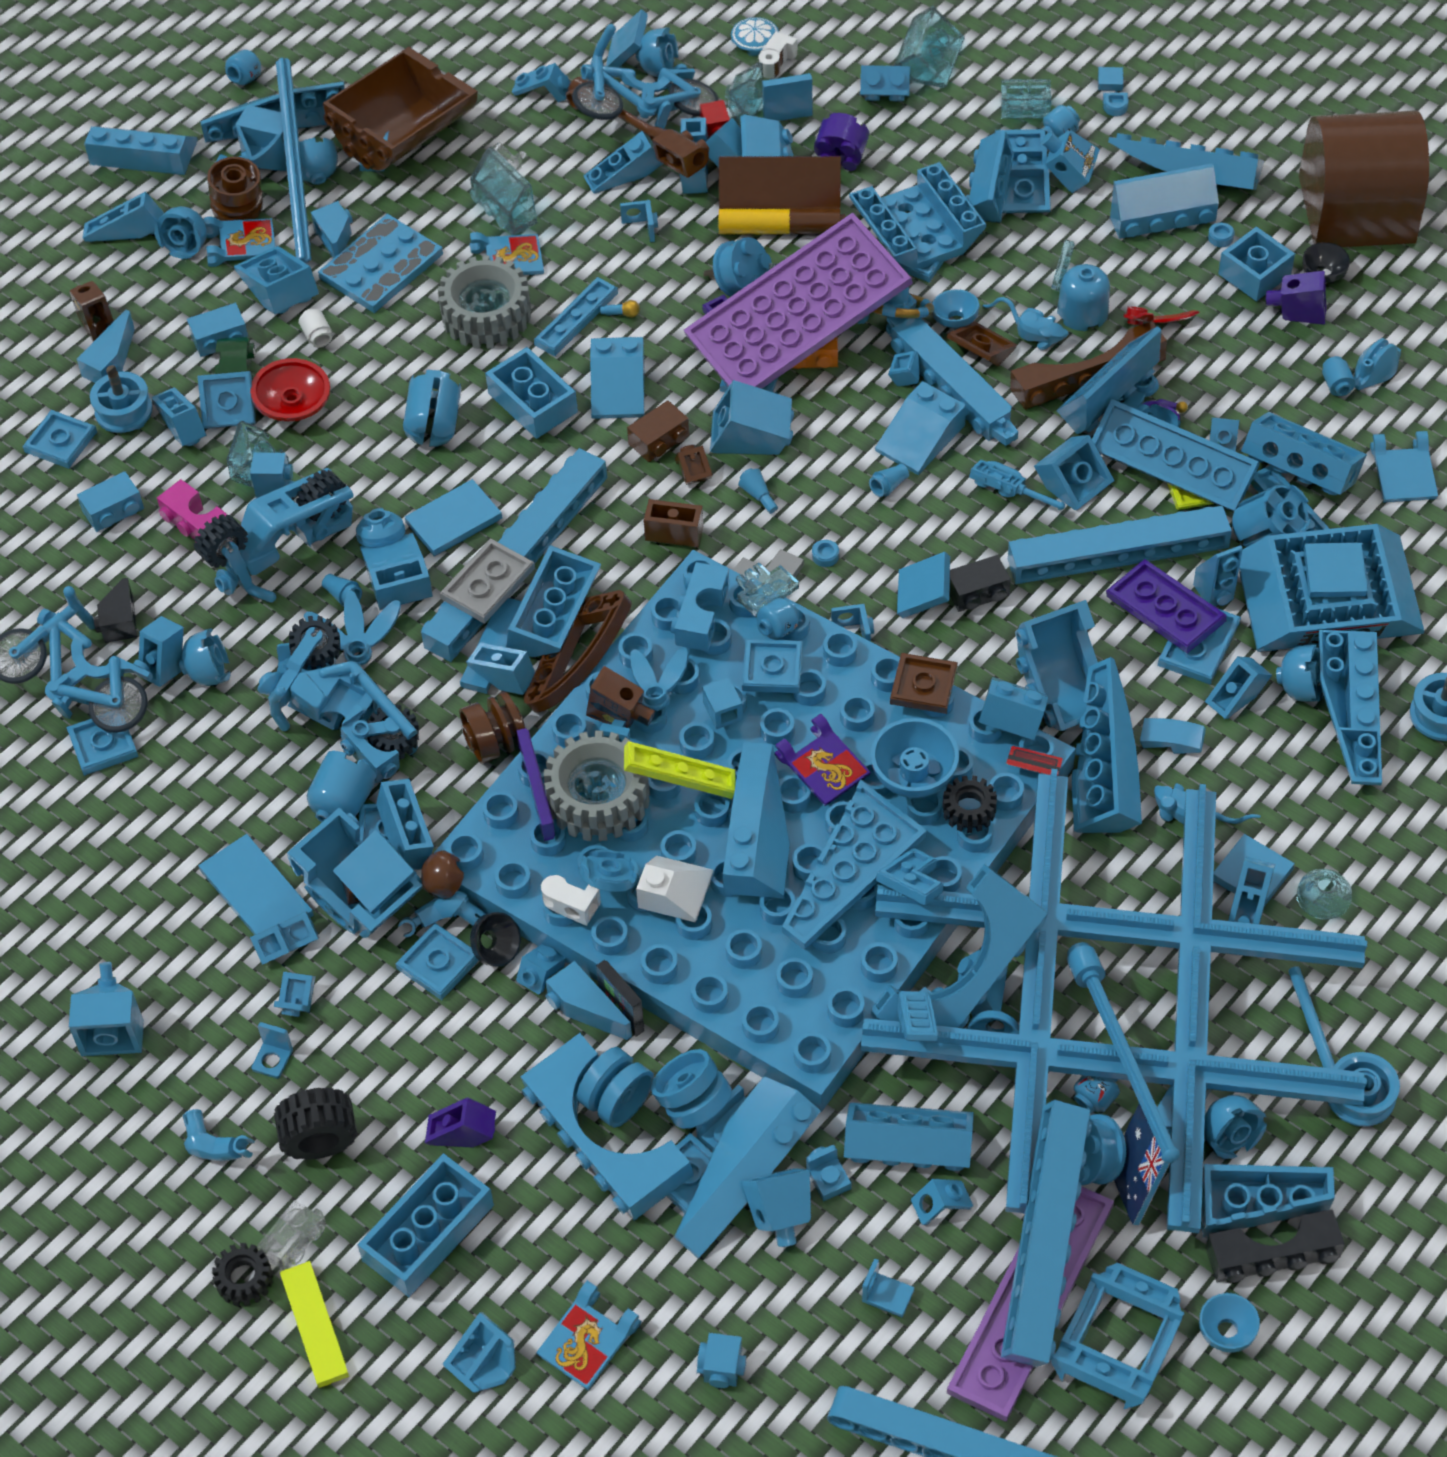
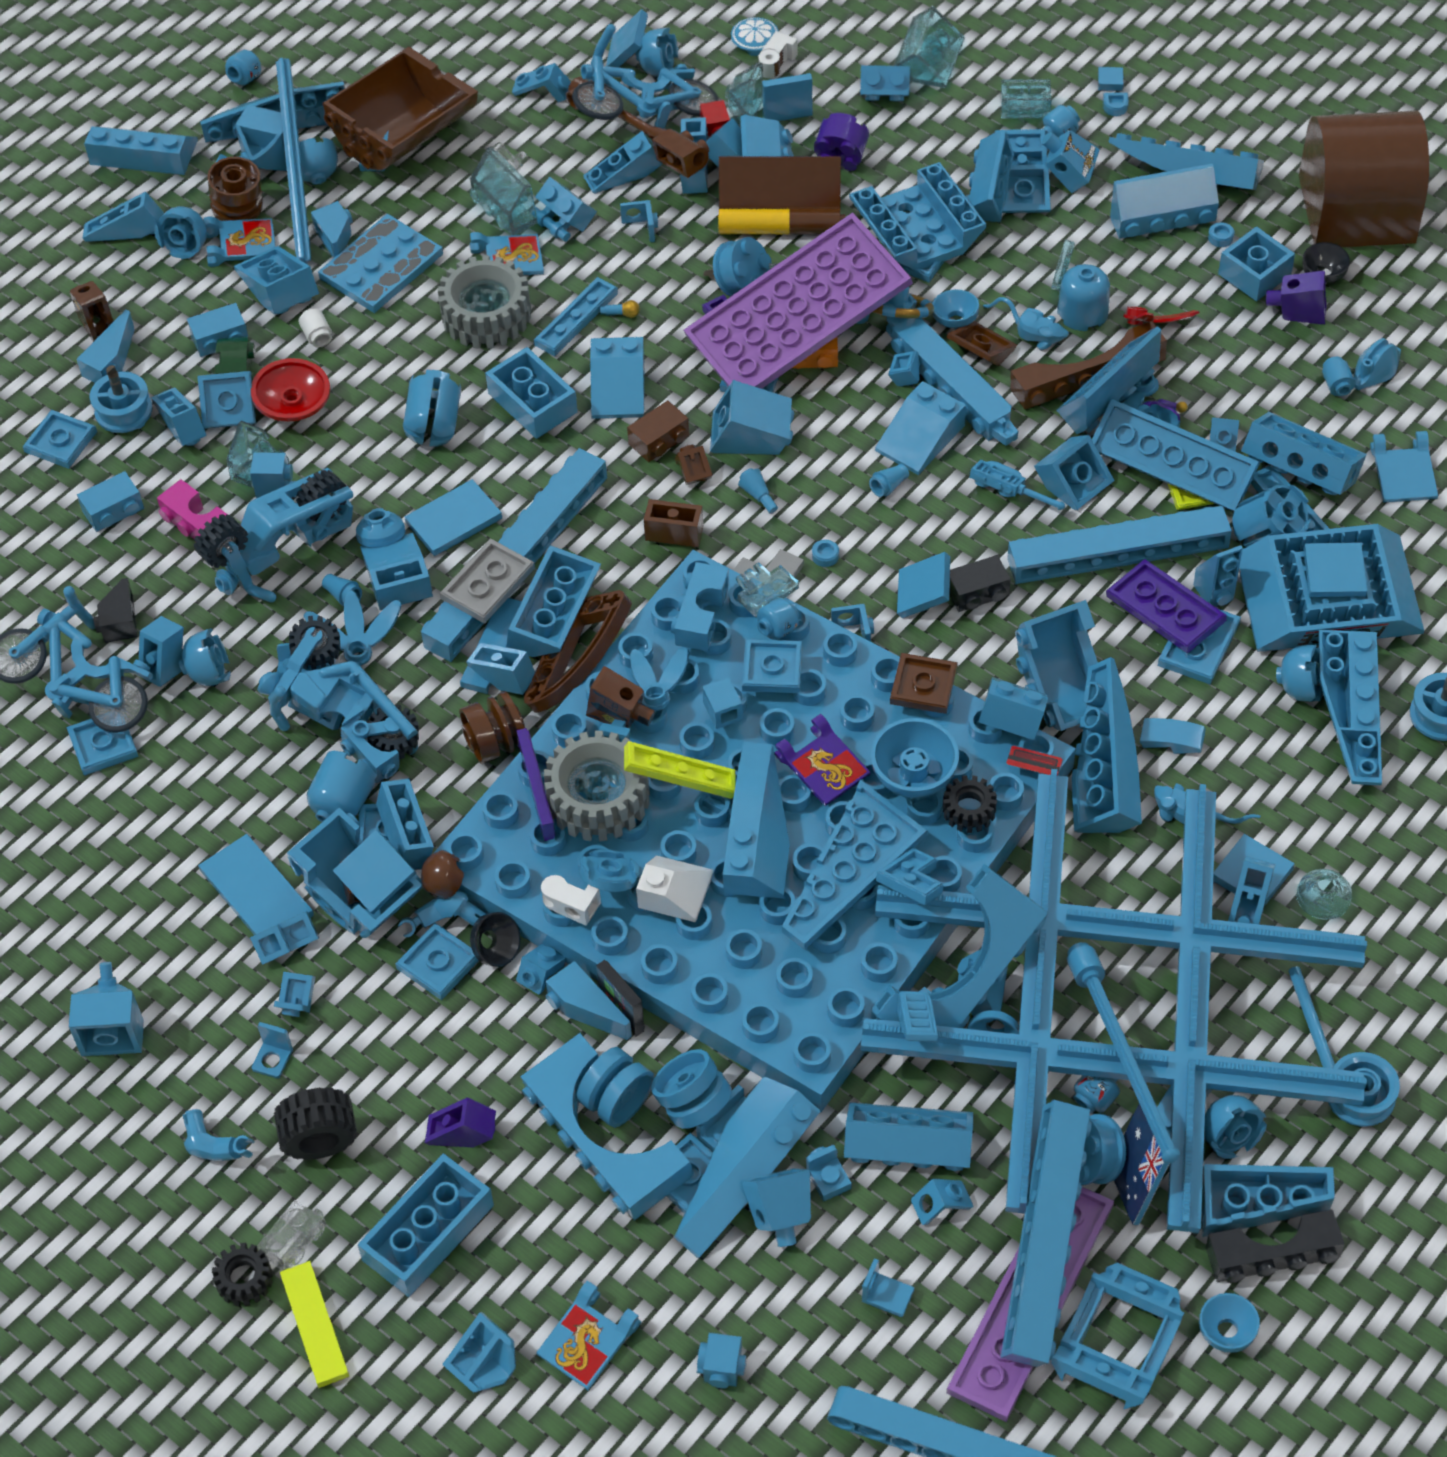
dark azure slope [1205,656,1272,719] -> none
none -> dark azure brick [530,177,597,242]

